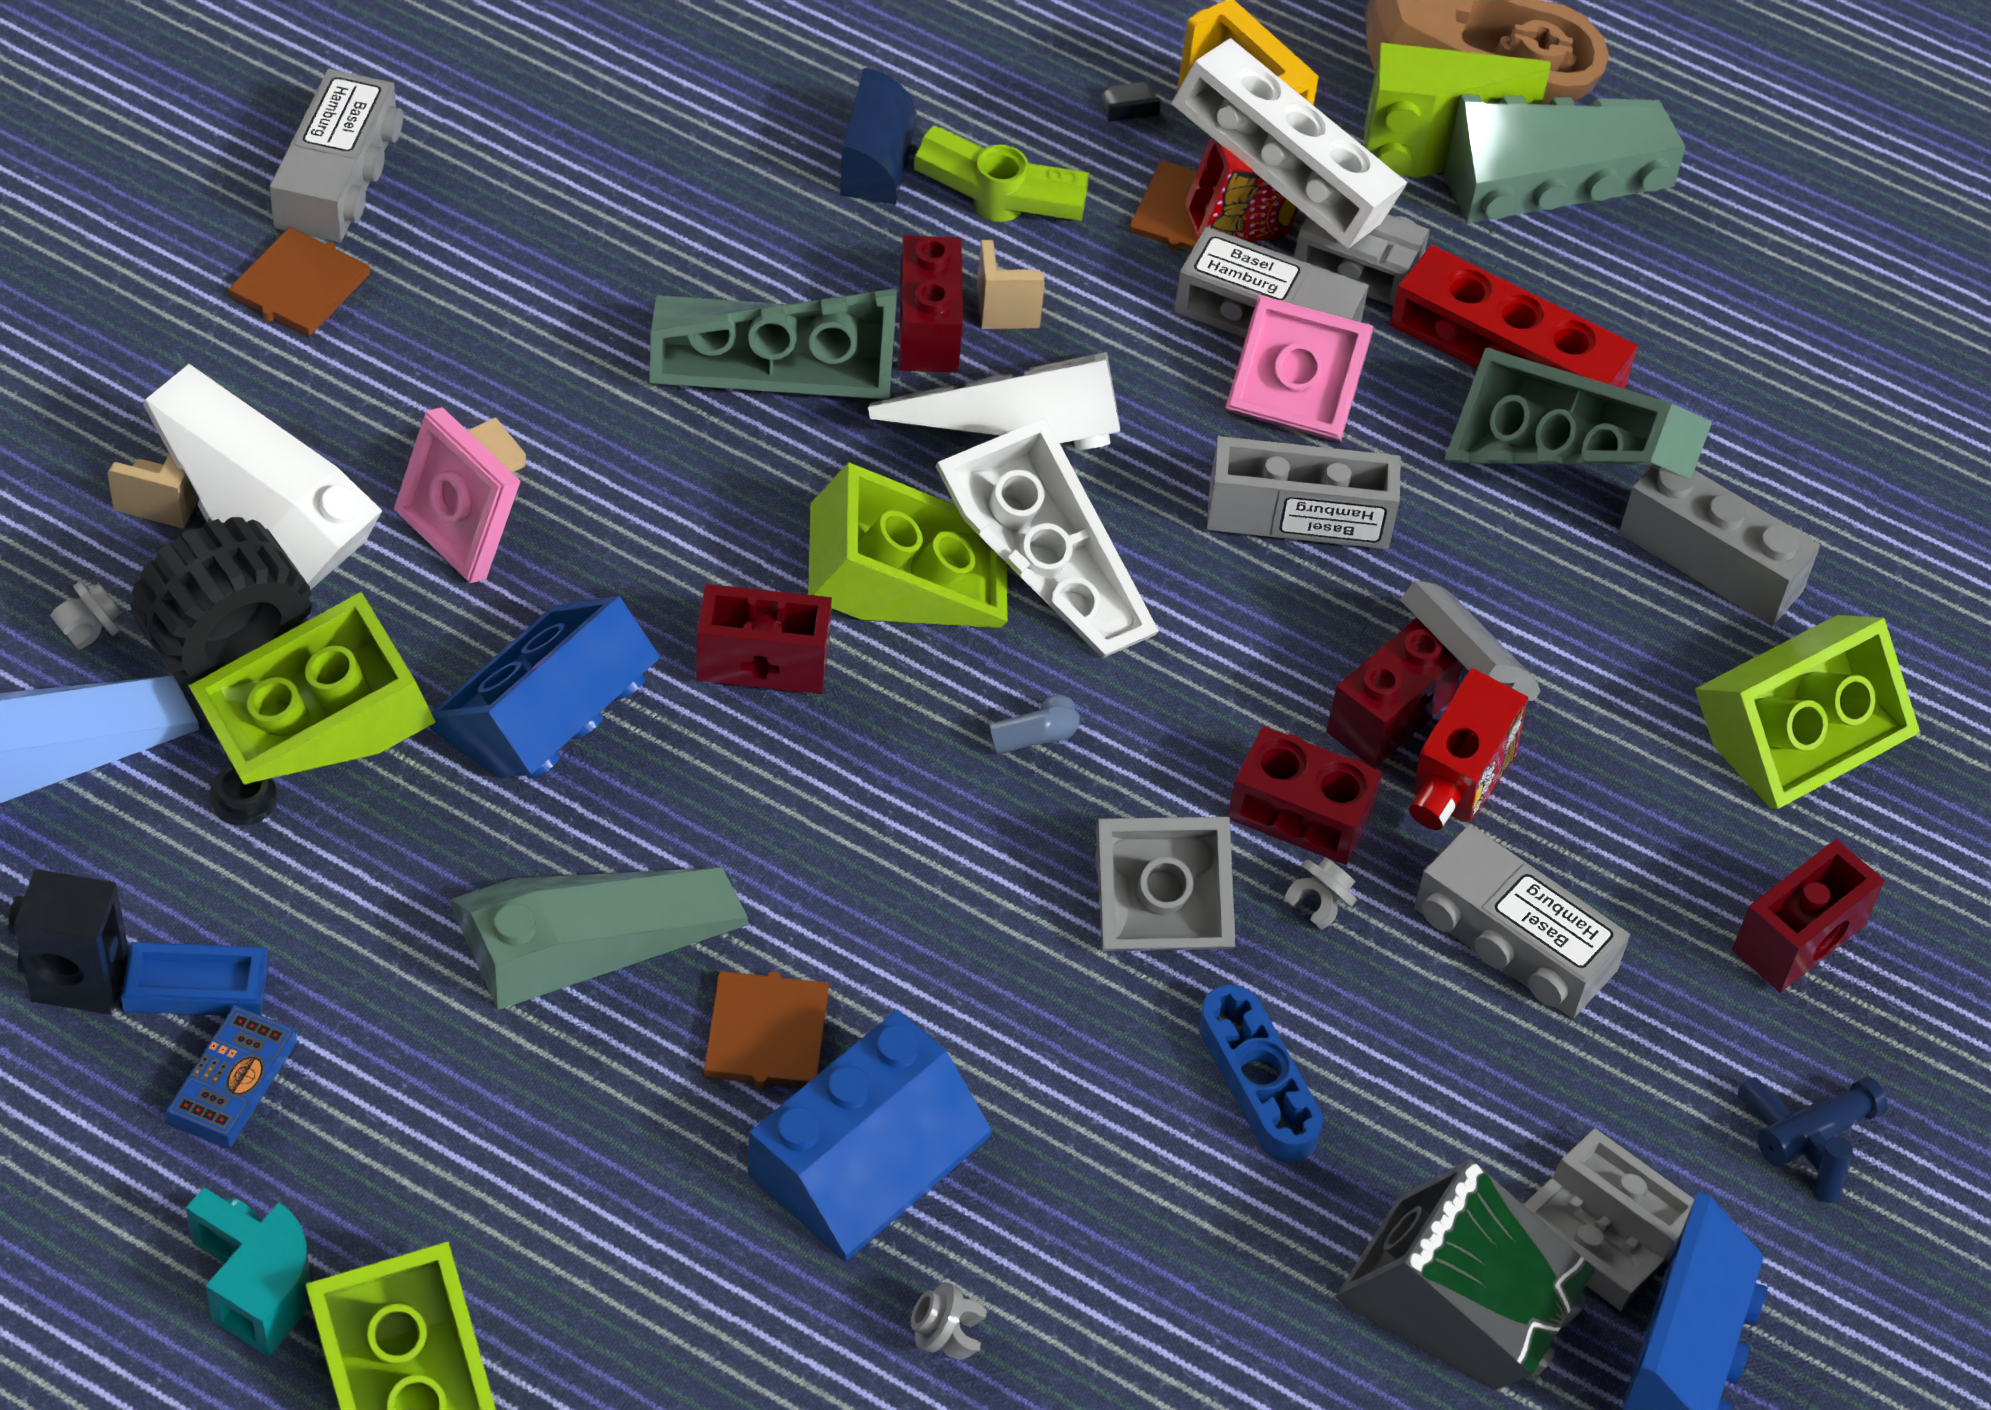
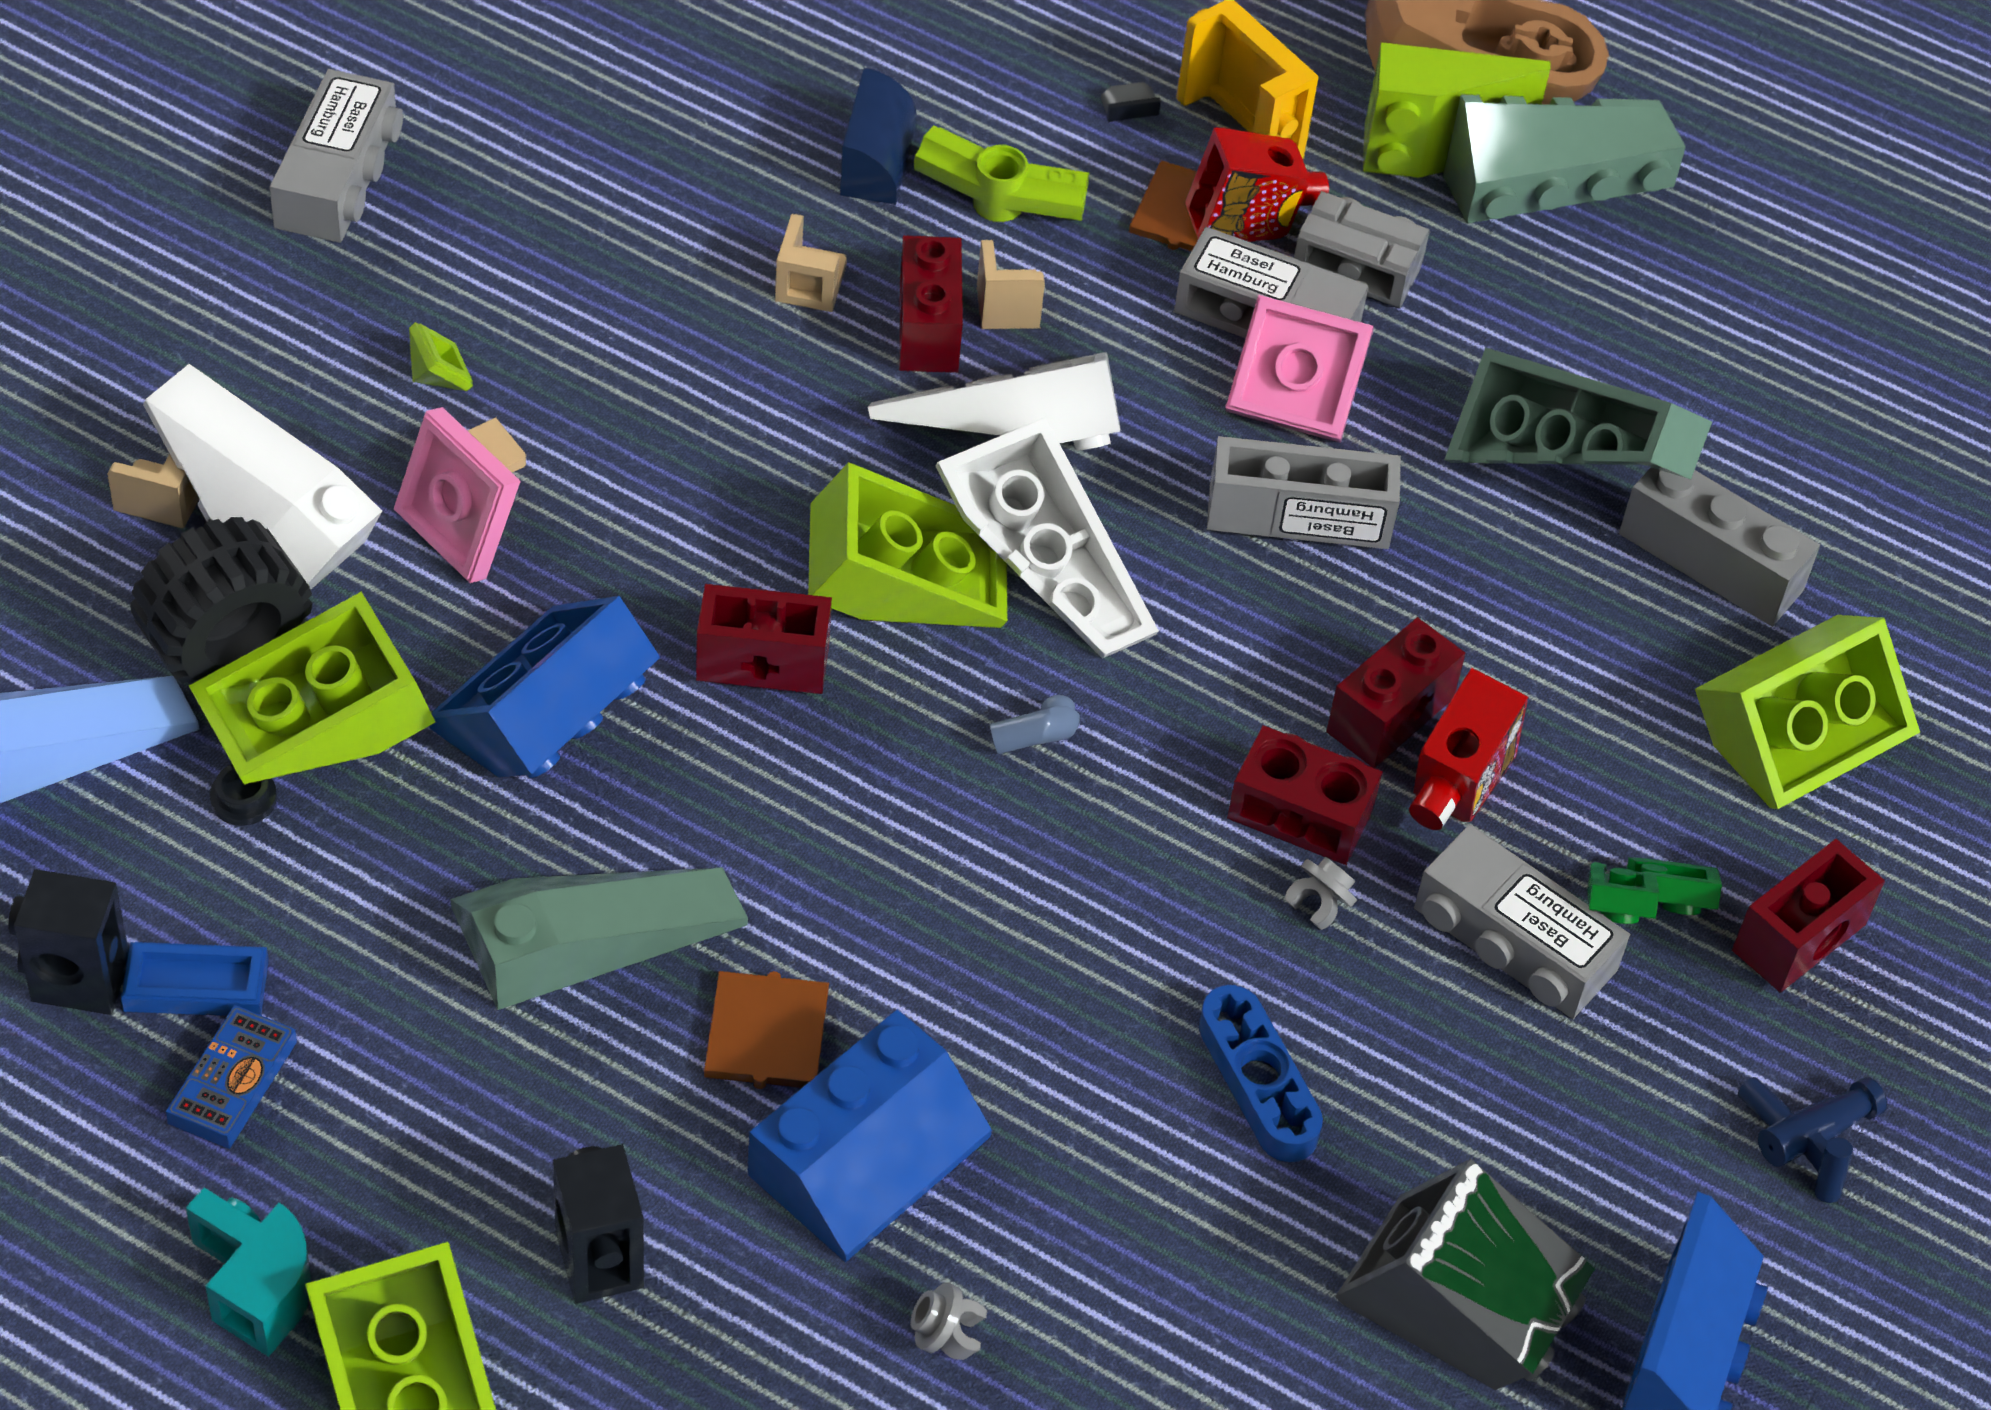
light grey plate [50,580,123,650] -> none
dark orange piece [228,227,370,337] -> none
sand green wedge [649,288,897,399] -> none
light grey slope [1095,817,1236,951] -> none
white brick [1171,38,1408,249] -> none
red brick [1390,244,1638,389] -> none
light grey slope [1400,581,1541,701] -> none
light grey slope [1523,1128,1694,1311] -> none
none -> lime slope [409,322,473,391]
none -> black brick [553,1144,644,1304]
none -> tan panel [775,214,847,312]
none -> green plate [1587,857,1722,924]

